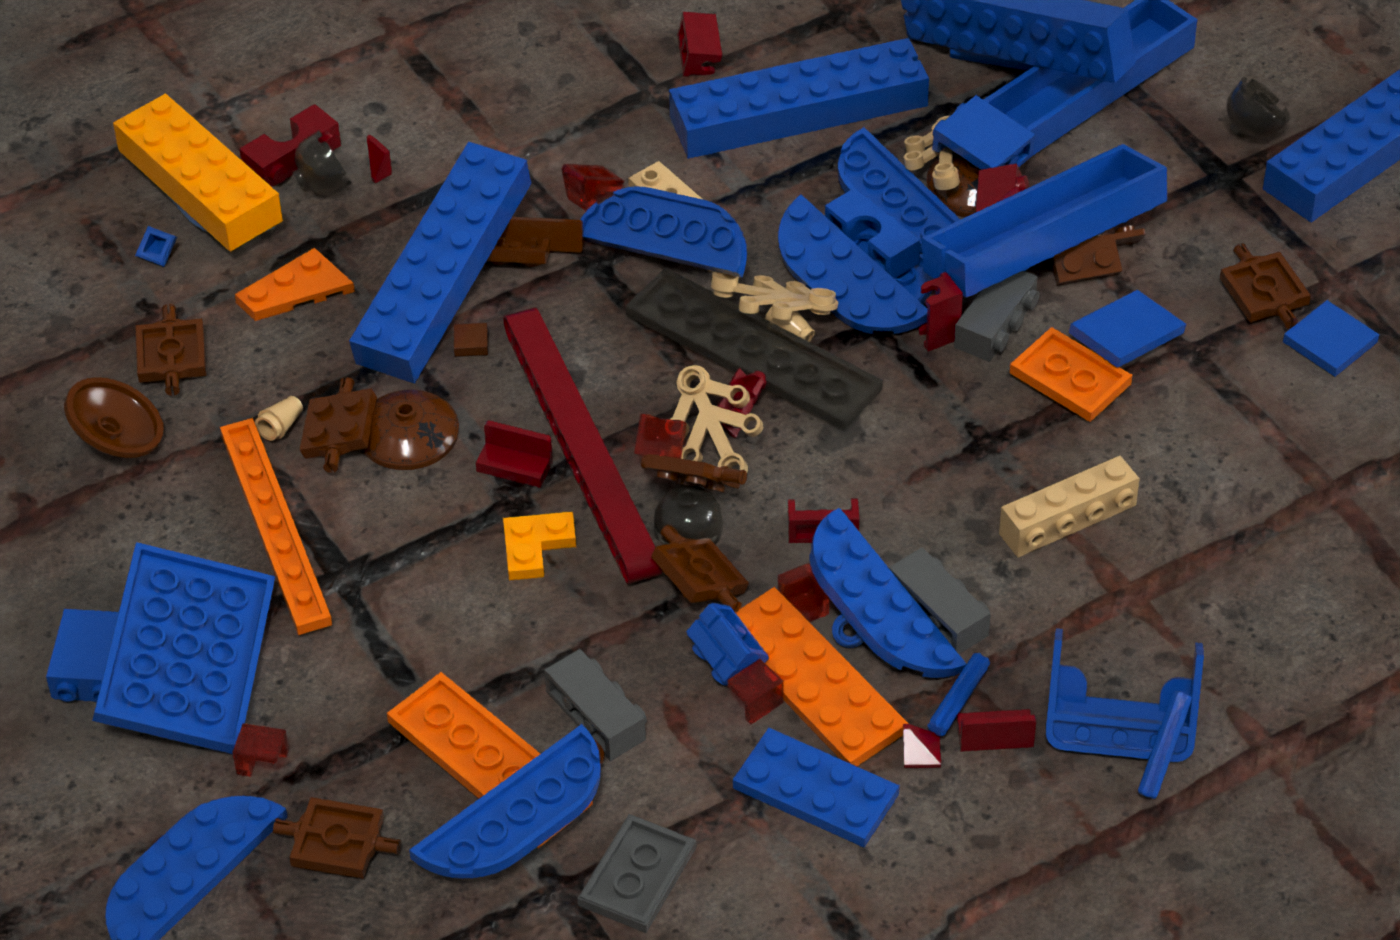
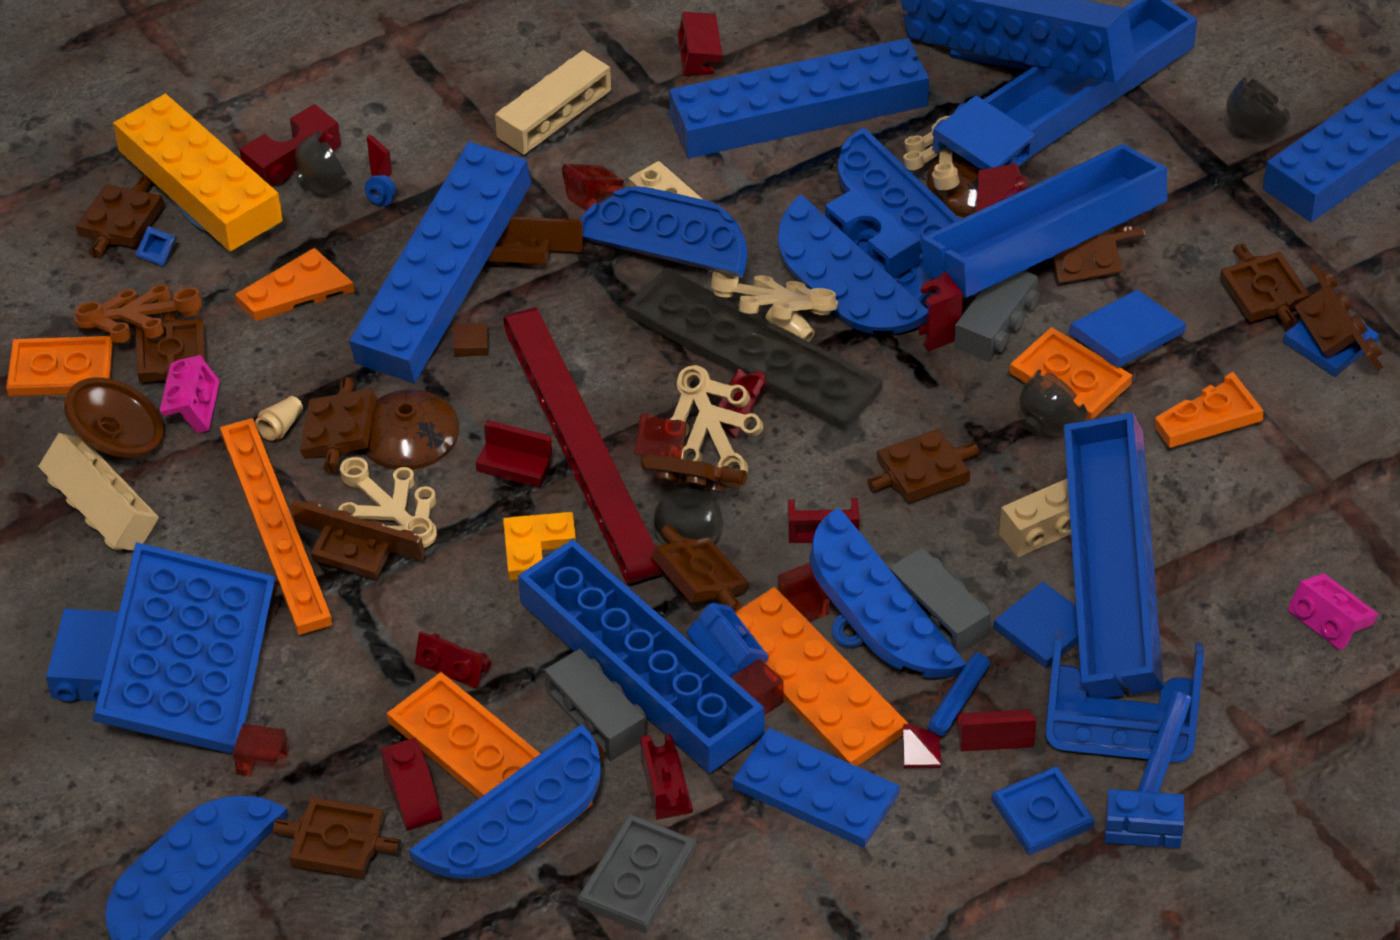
none -> orange tile [6,336,115,396]
none -> tan brick [38,433,159,551]
none -> dark orange plant [74,284,202,343]
none -> reddish brown plate [76,176,165,258]
none -> dark pink bracket [160,355,220,434]
none -> reddish brown bracket [291,499,425,580]
none -> tan plant [338,457,437,548]
none -> blue plate [364,175,396,207]
none -> dark red slope [380,737,442,831]
none -> dark red hinge [414,631,492,689]
none -> tan brick [495,50,611,155]
none -> blue brick [518,539,764,774]
none -> dark red hinge [640,734,693,820]
none -> reddish brown plate [867,429,979,503]
none -> blue tile [991,766,1095,856]
none -> blue tile [993,582,1079,668]
none -> clear smoke cylinder [1019,370,1088,437]
none -> blue piece [1064,412,1164,698]
none -> blue brick [1104,789,1184,849]
none -> orange wing [1155,372,1264,448]
none -> dark pink bracket [1288,573,1379,650]
none -> reddish brown bracket [1295,263,1384,371]

